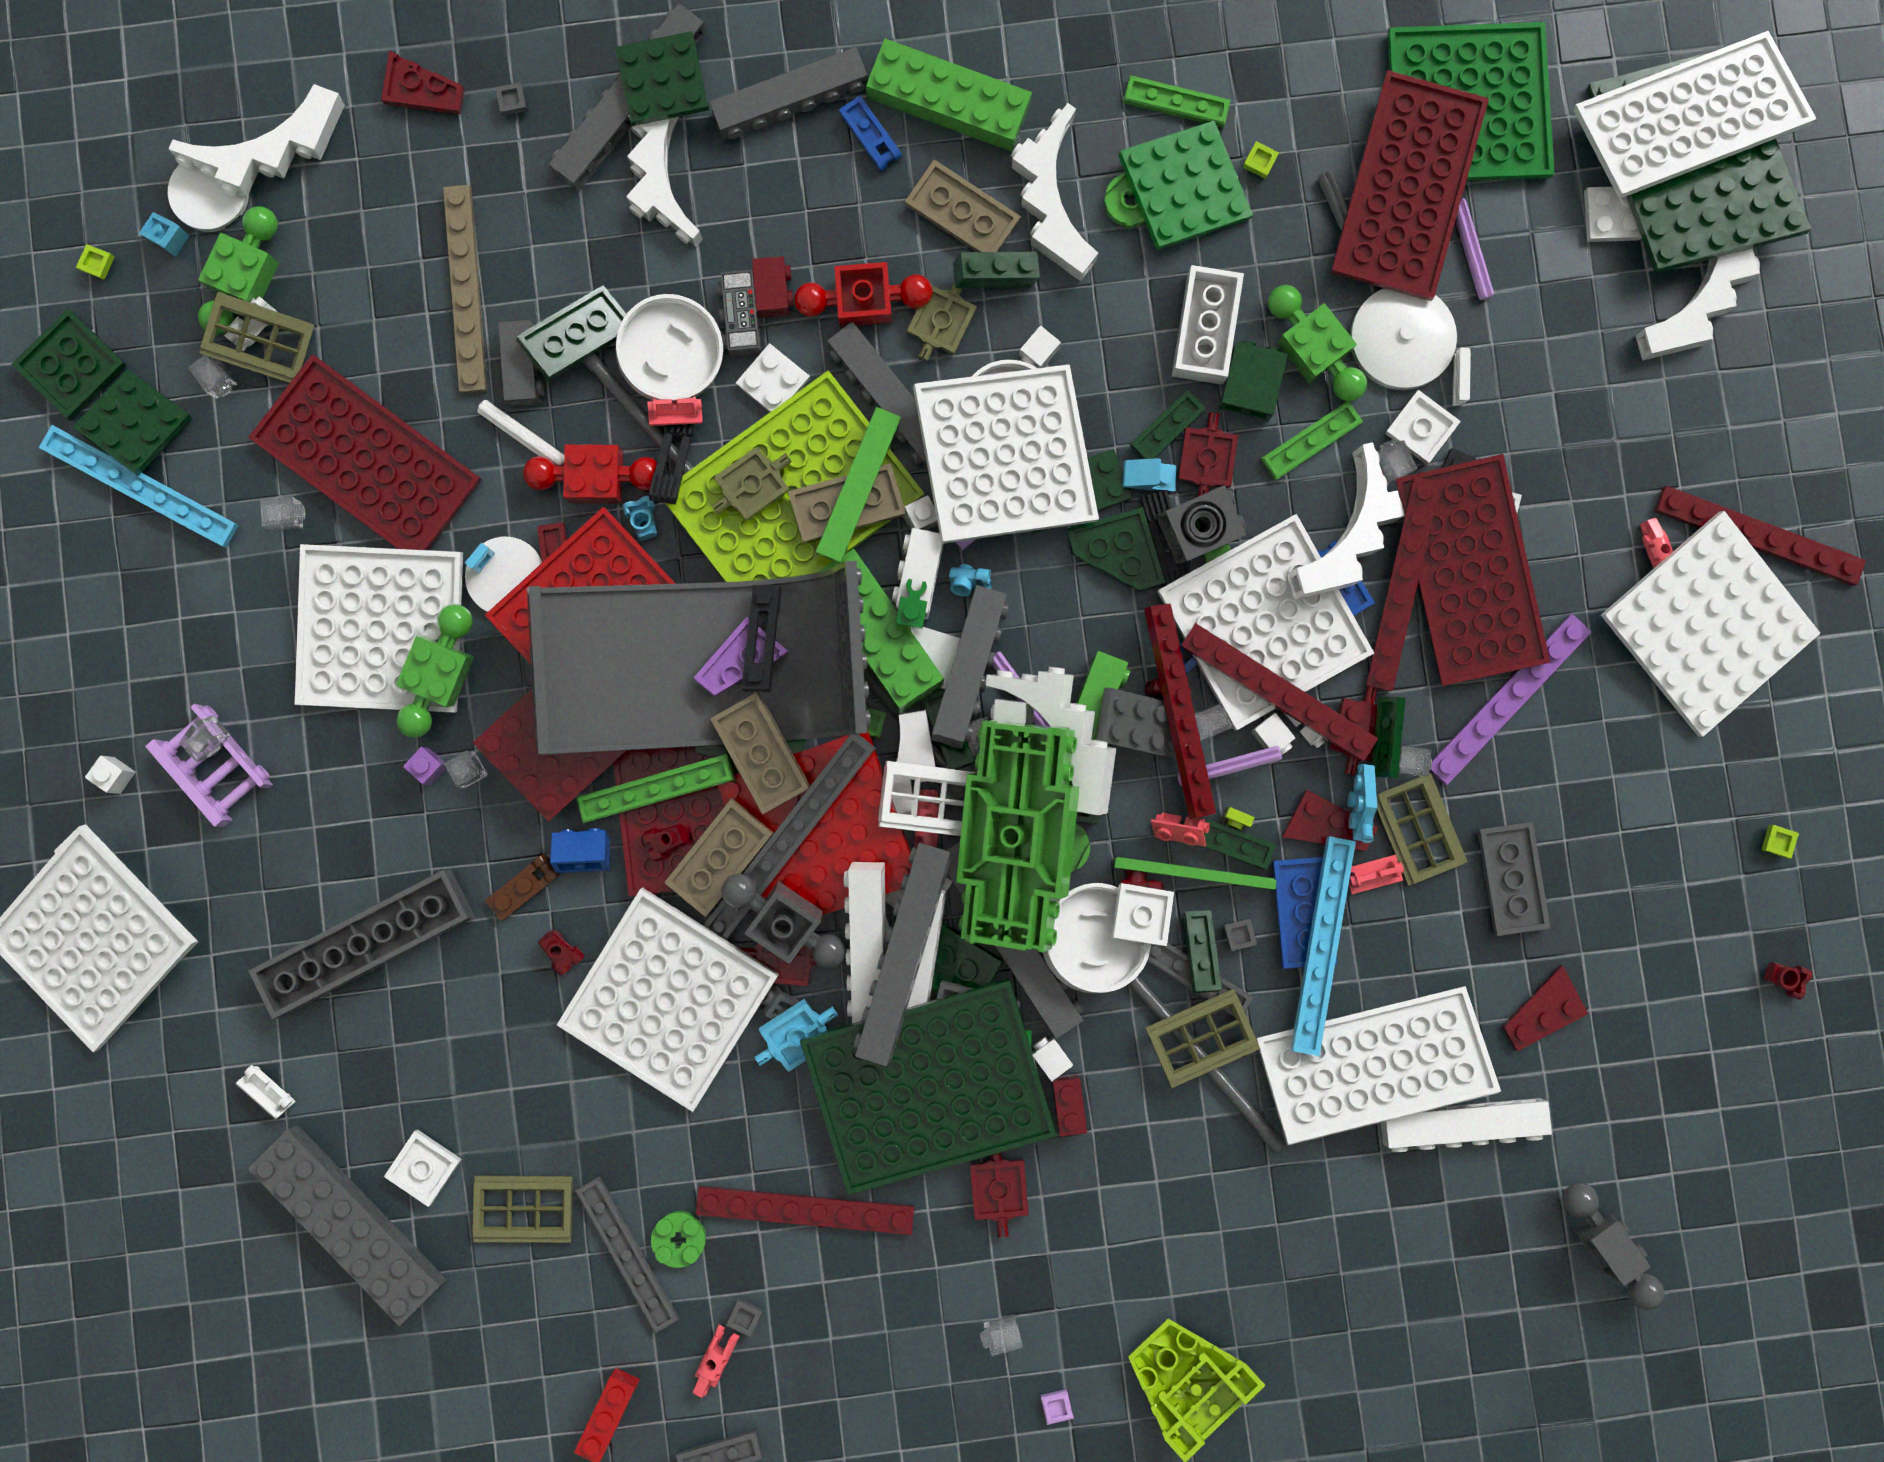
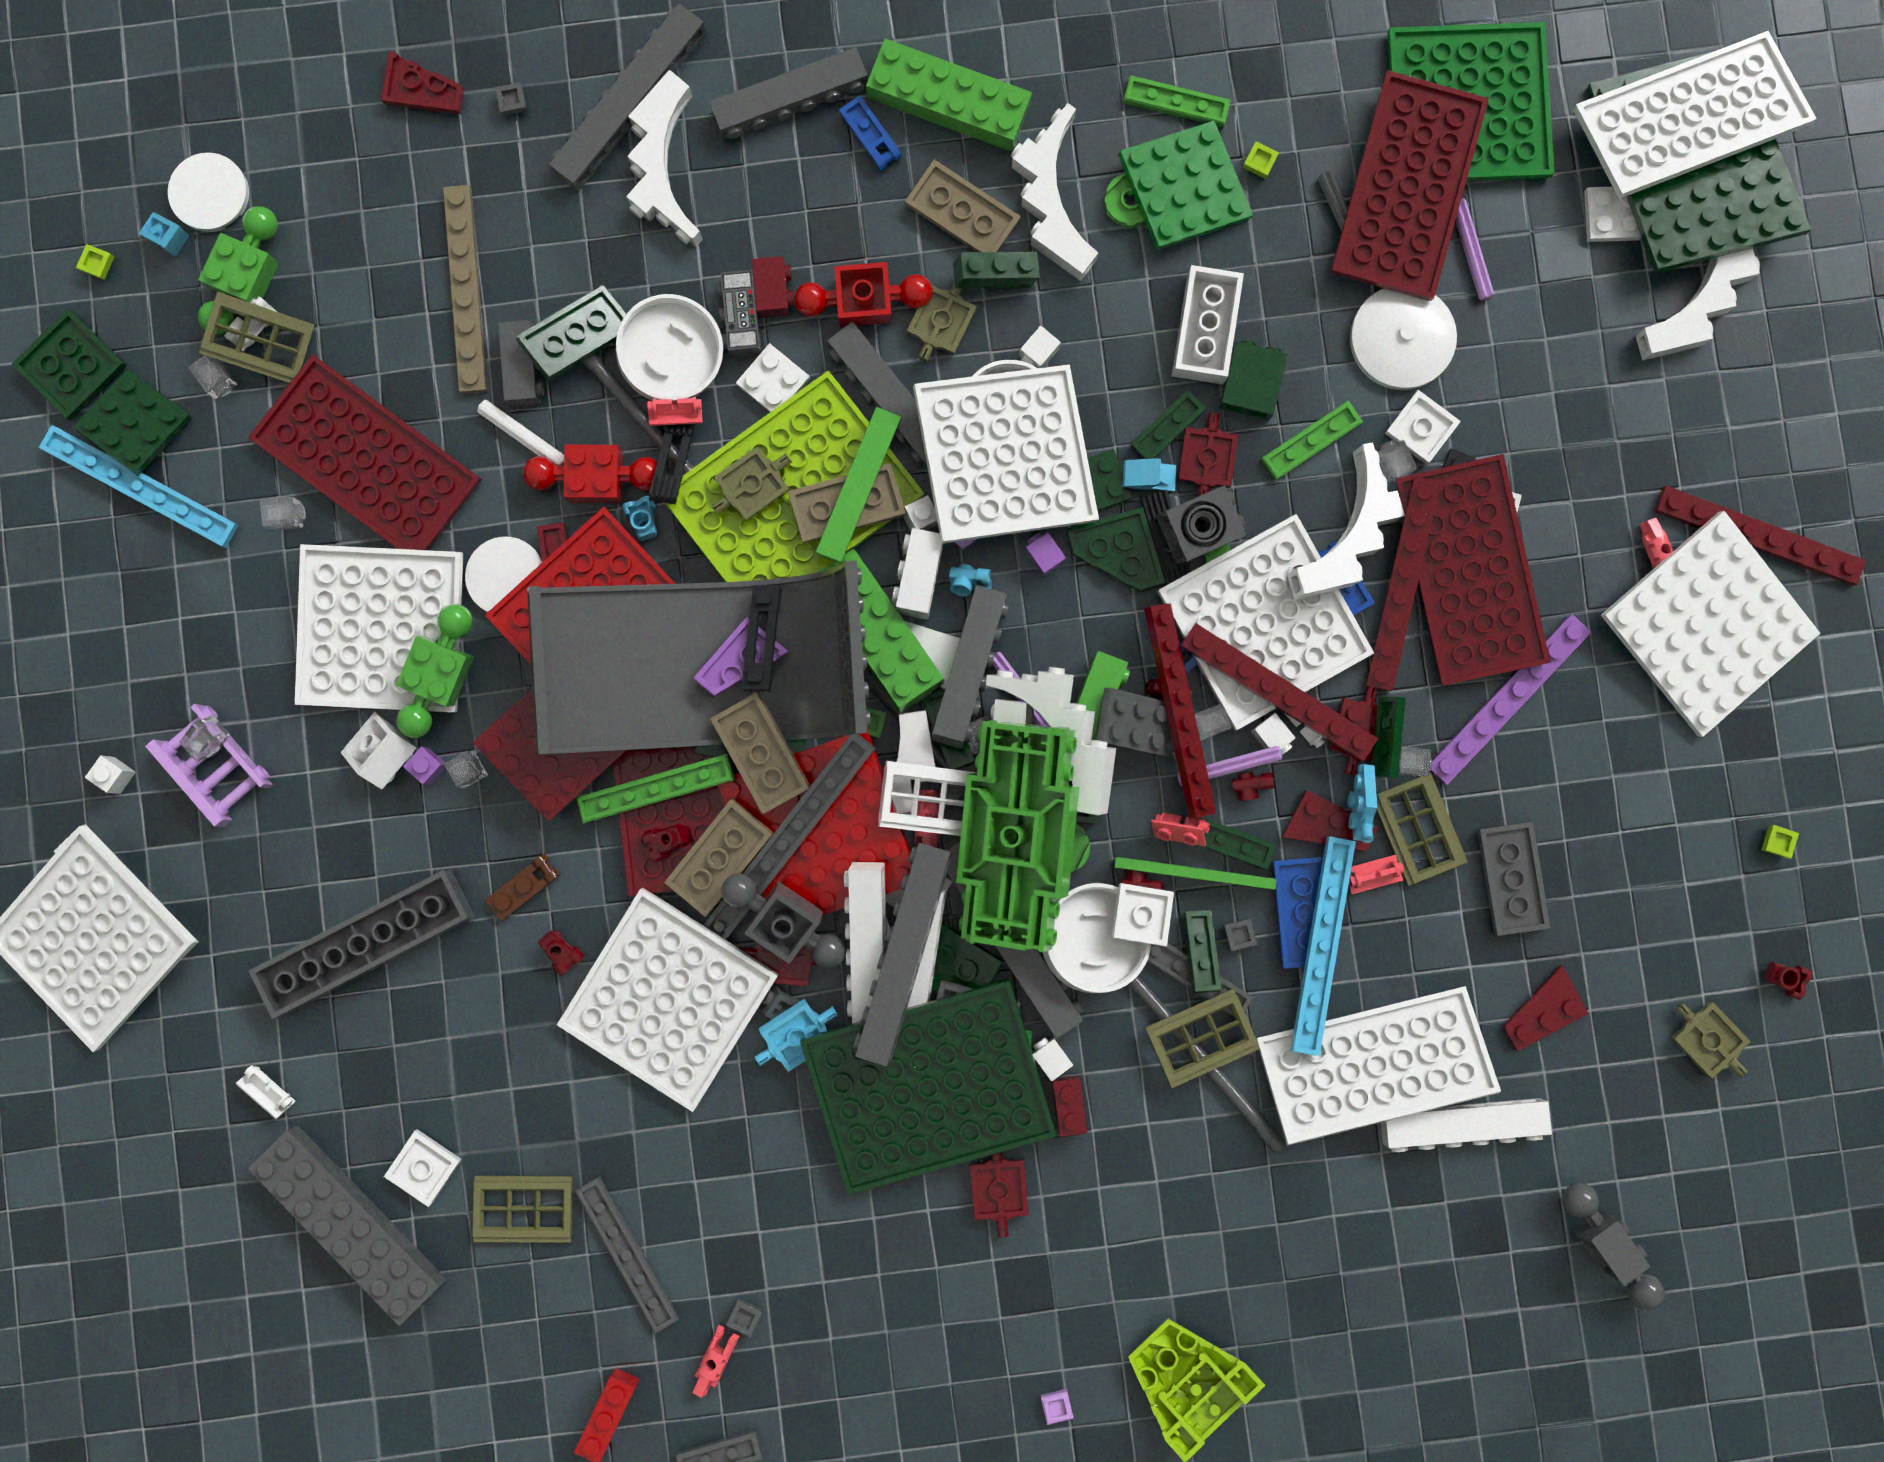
white arch [169,84,345,197] -> none
medium azure tile [465,542,495,573] -> none
blue brick [550,828,610,873] -> none
dark green plate [615,31,709,126] -> none
bright green plate [651,1211,706,1268] -> none
dark red plate [696,1186,914,1235] -> none
green plate [896,579,928,629] -> none
clear brick [980,1314,1023,1356] -> none
lime plate [1222,807,1255,830] -> none
bright green brick [1268,285,1367,402] -> none
white tile [1452,348,1471,406] -> none
none -> white slope [341,711,416,789]
none -> medium lavender brick [1025,532,1066,577]
none -> dark red plate [1232,771,1275,801]
none -> olive plate [1671,1001,1751,1079]

